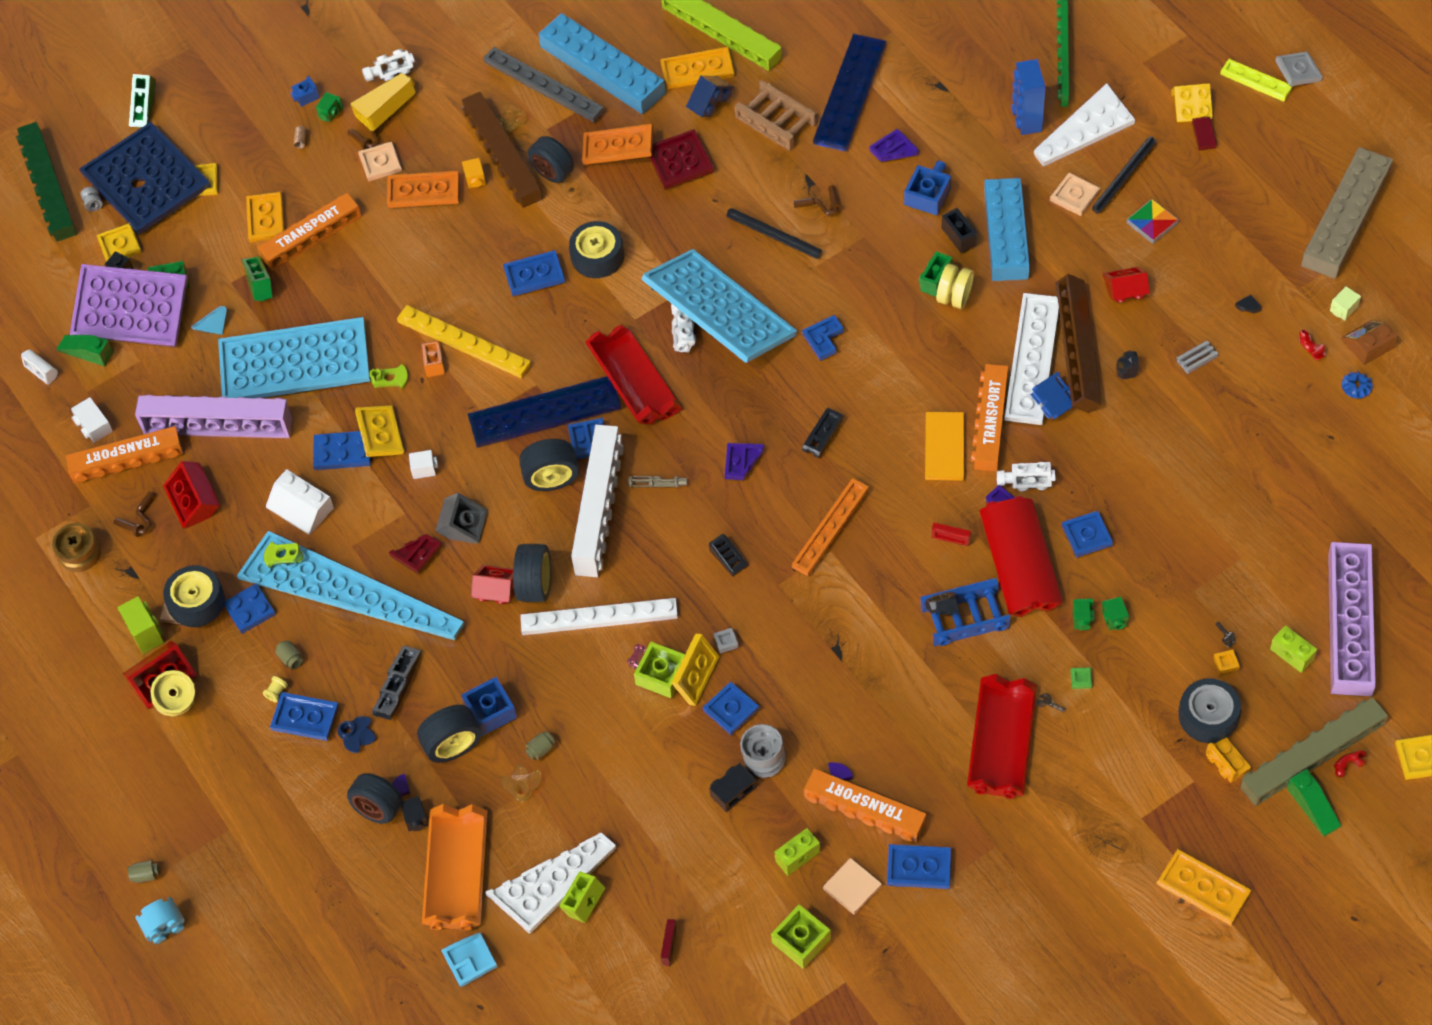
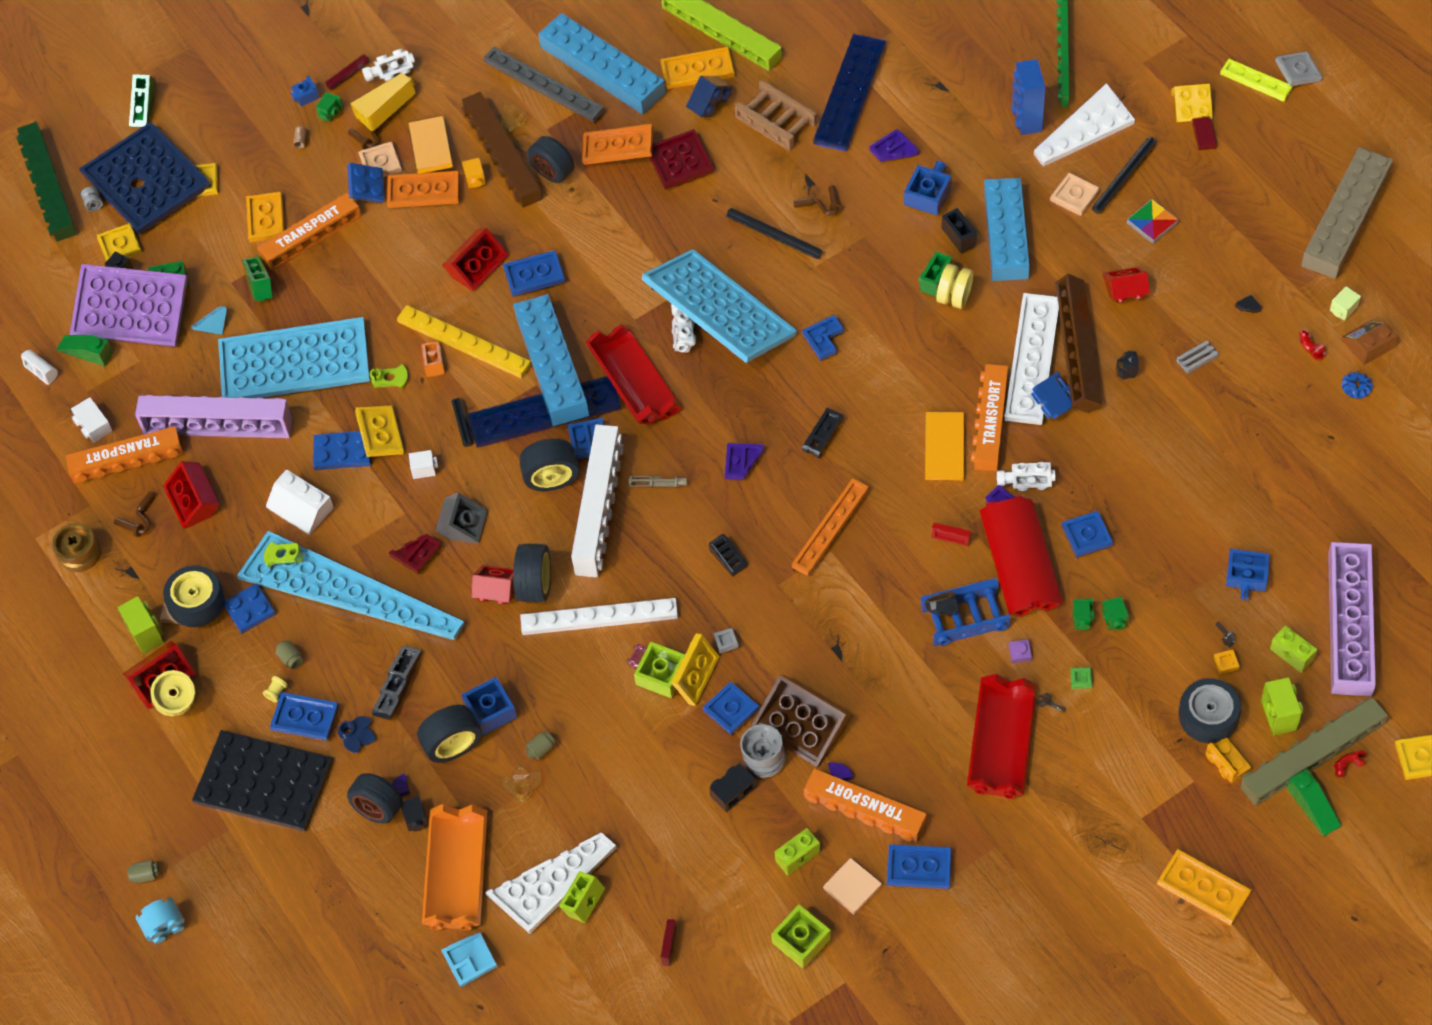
black wheel [569,221,624,279] -> none
none -> black plate [192,730,333,832]
none -> dark red axle [325,54,369,90]
none -> blue plate [347,163,384,203]
none -> light orange tile [409,116,453,174]
none -> red slope [442,228,509,291]
none -> black axle [451,398,473,447]
none -> dark azure brick [513,294,589,426]
none -> reddish brown slope [751,674,853,767]
none -> medium lavender plate [1009,640,1032,663]
none -> blue plate [1225,549,1270,601]
none -> lime brick [1261,677,1303,736]

